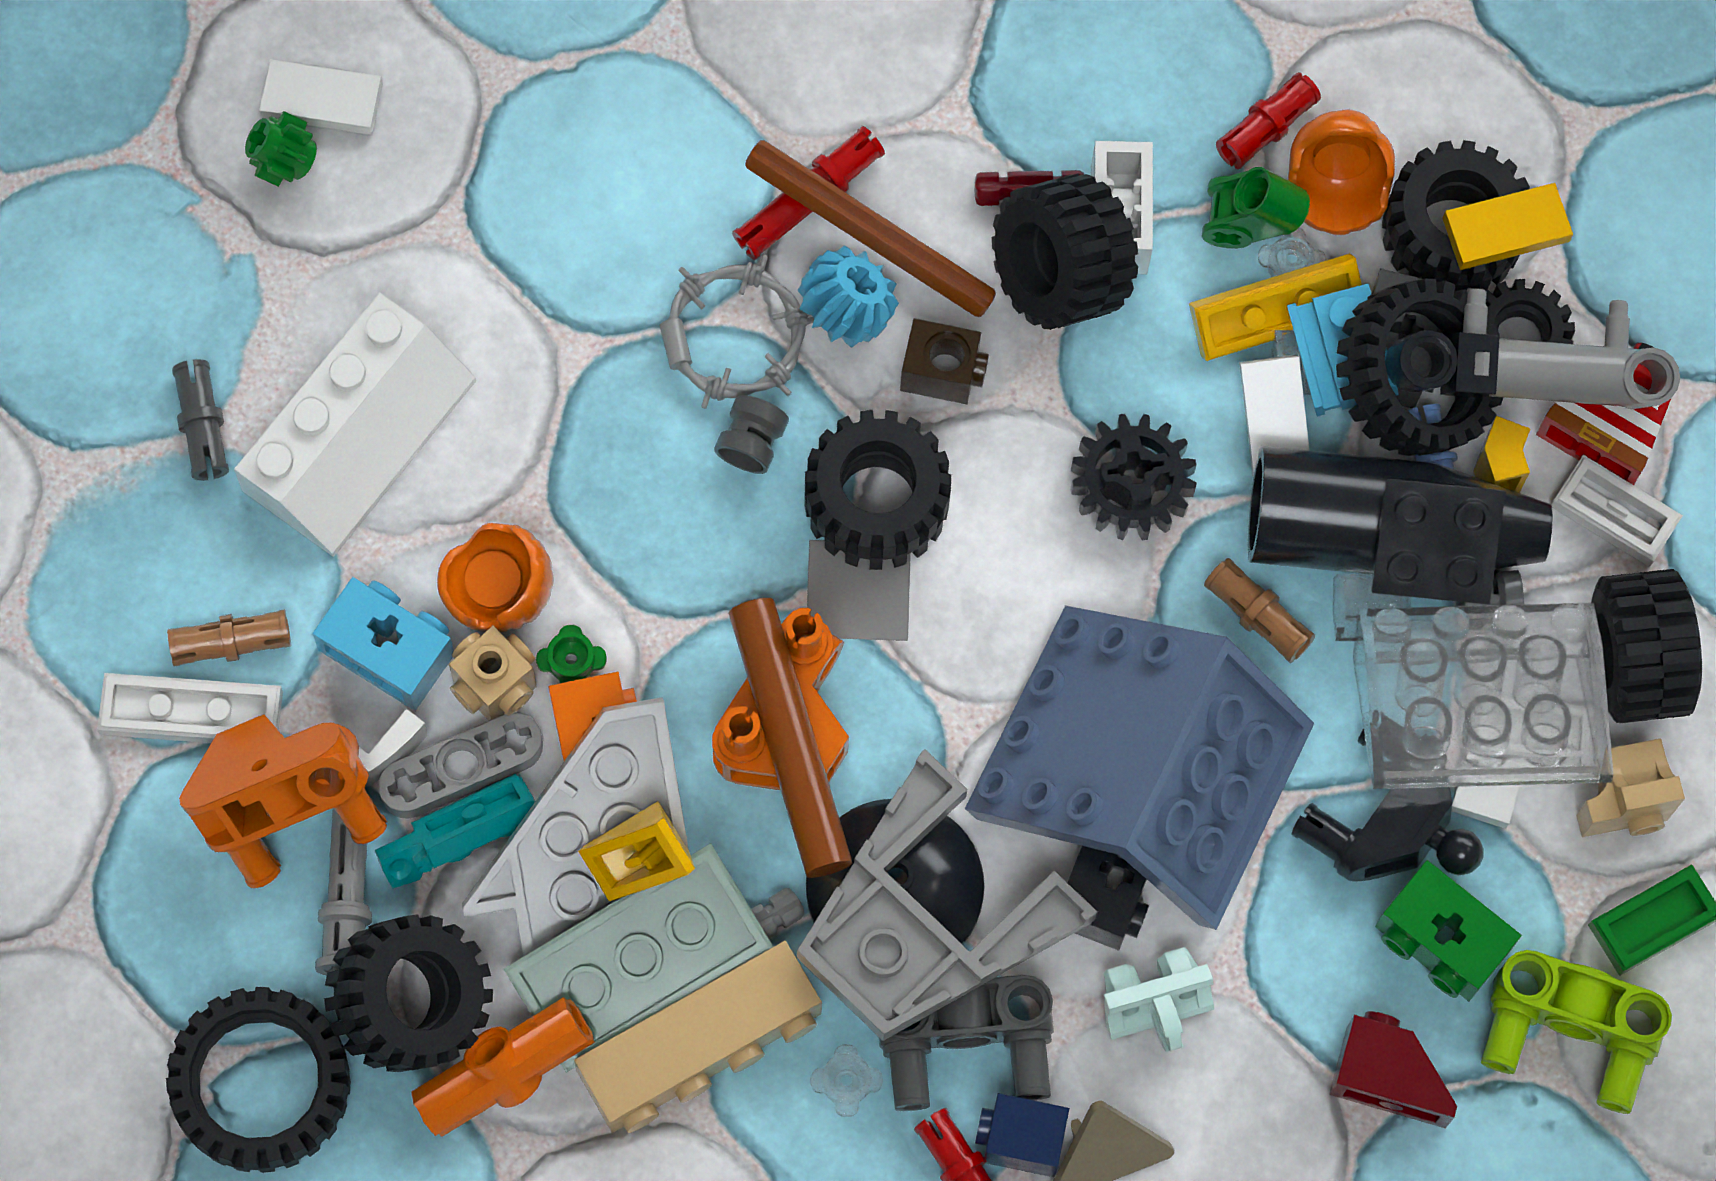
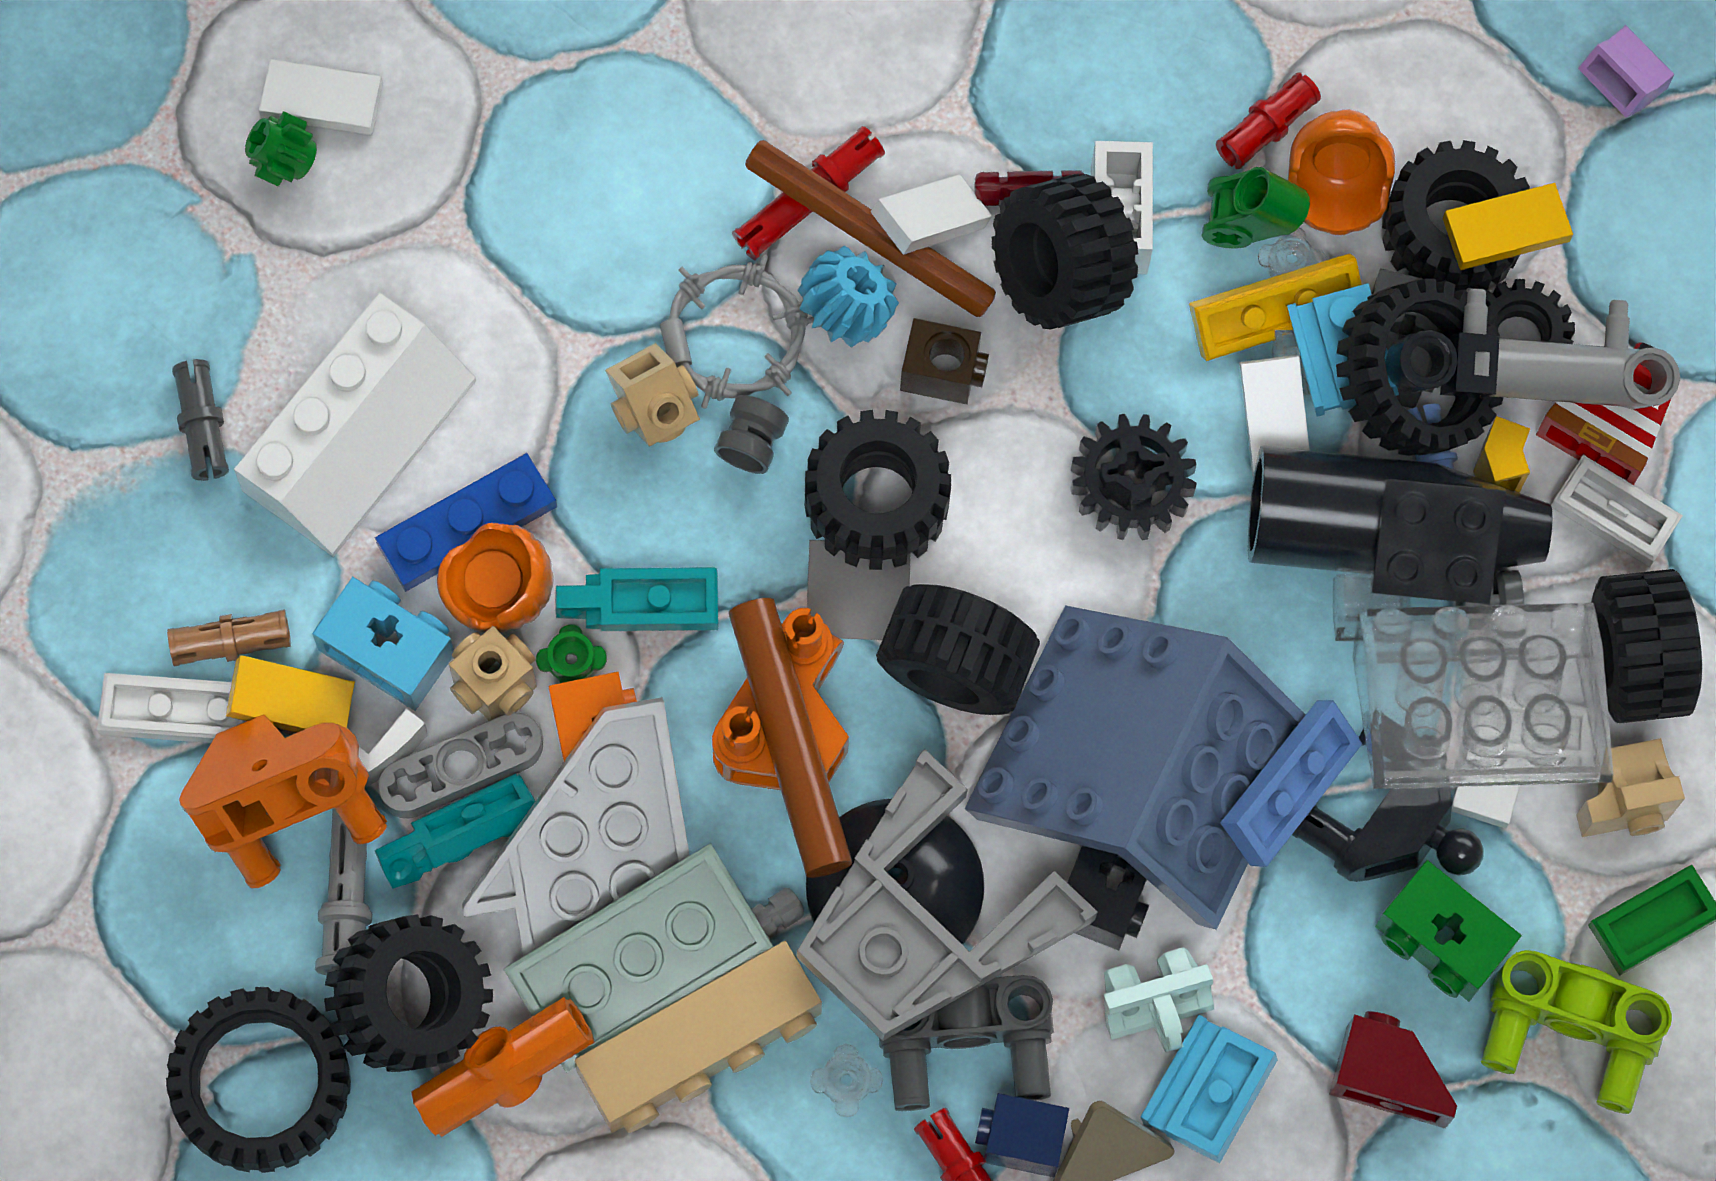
yellow slope [578,801,695,901] -> none
medium nougat pin [1204,558,1315,663] -> none
none -> yellow tile [226,655,355,733]
none -> blue plate [375,453,557,592]
none -> teal hinge [555,567,718,631]
none -> tan brick [605,343,700,447]
none -> white tile [871,174,992,255]
none -> black tyre [876,584,1040,715]
none -> medium azure plate [1140,1015,1278,1163]
none -> medium blue plate [1220,700,1362,867]
none -> lavender piece [1578,25,1674,118]

